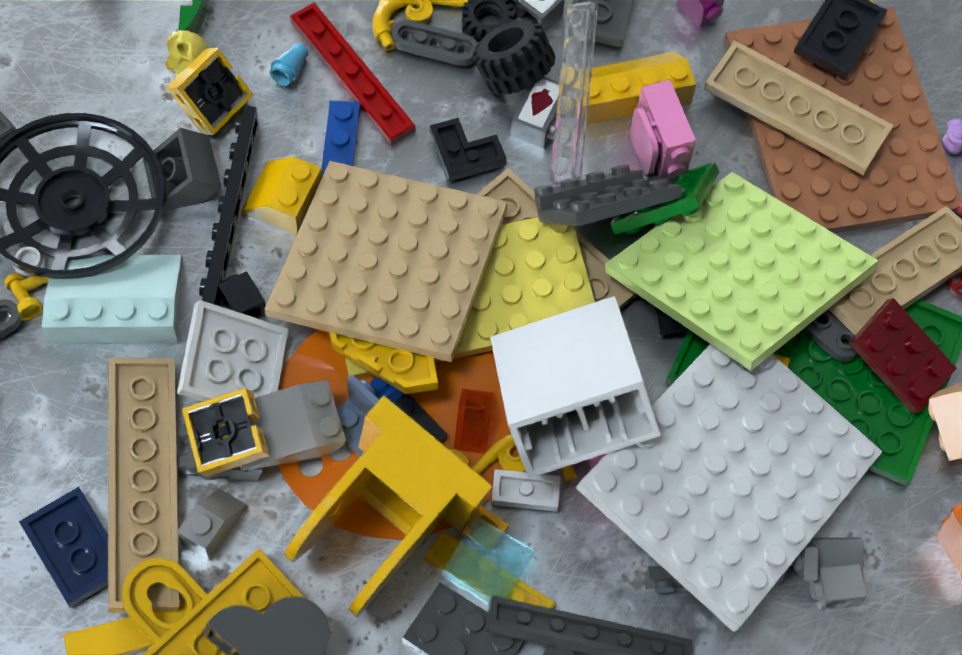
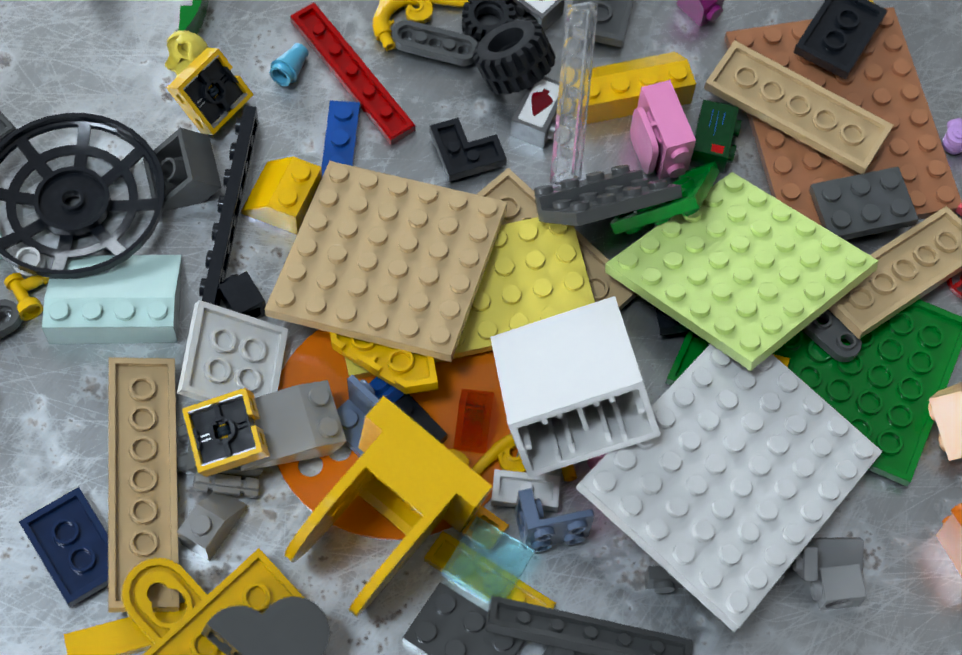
dark red plate [849,298,957,414] -> none
none -> light grey axle [193,472,260,498]
none -> sand blue bracket [514,488,594,552]
none -> dark green brick [689,100,742,173]
none -> dark grey plate [809,167,919,240]

